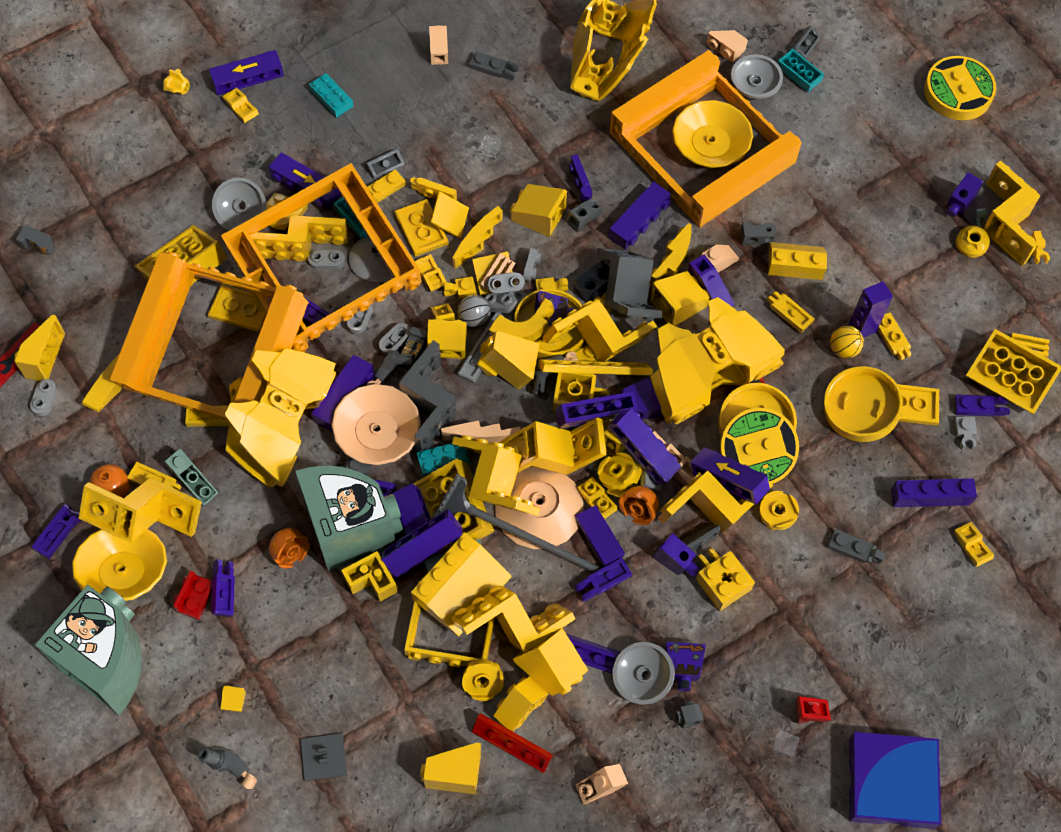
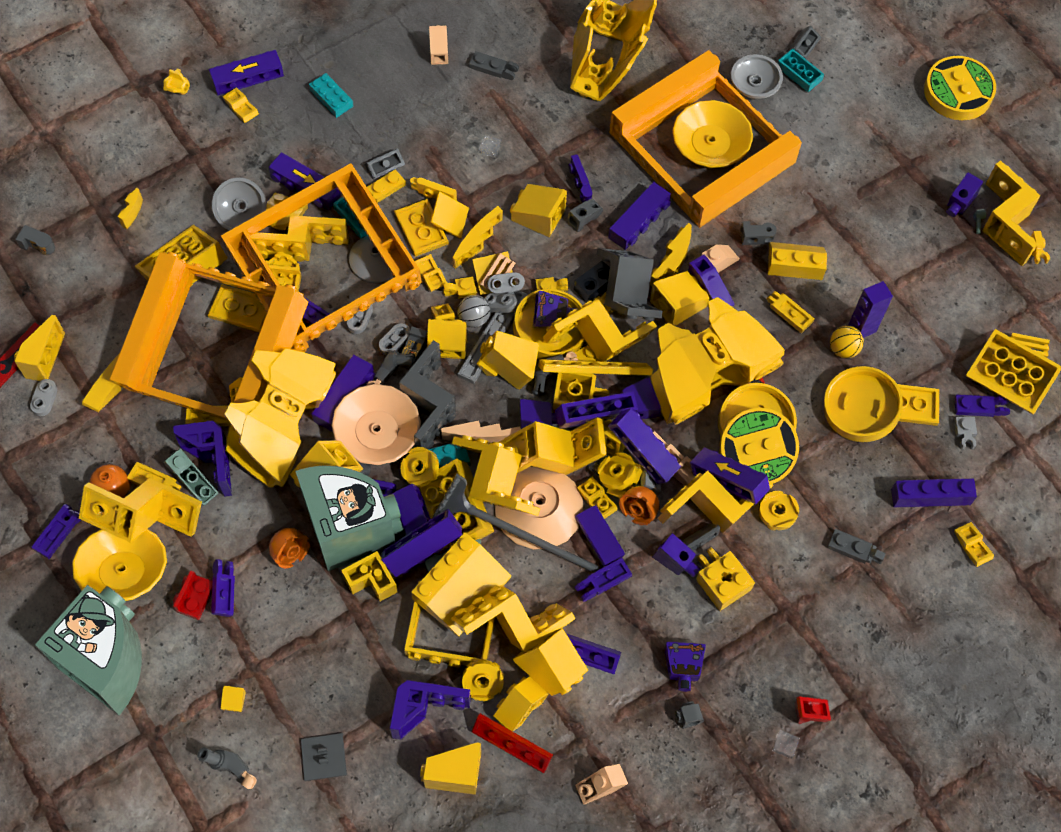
light grey plate [308,250,346,270] -> none
yellow arch [489,298,554,341] -> none
light grey plate [523,247,541,282] -> none
light grey dish [613,642,675,705] -> none
light nougat slope [706,30,748,63] -> none
blue tile [849,732,941,829] -> none
yellow hinge [878,313,911,360] -> none
yellow piece [955,226,990,258] -> none
none -> yellow slope [117,188,143,229]
none -> dark purple bracket [173,421,232,497]
none -> yellow slope [266,253,301,292]
none -> yellow slope [290,441,363,487]
none -> dark purple bracket [390,680,471,740]
none -> yellow plate [400,447,439,487]
none -> dark purple torso [520,399,558,429]

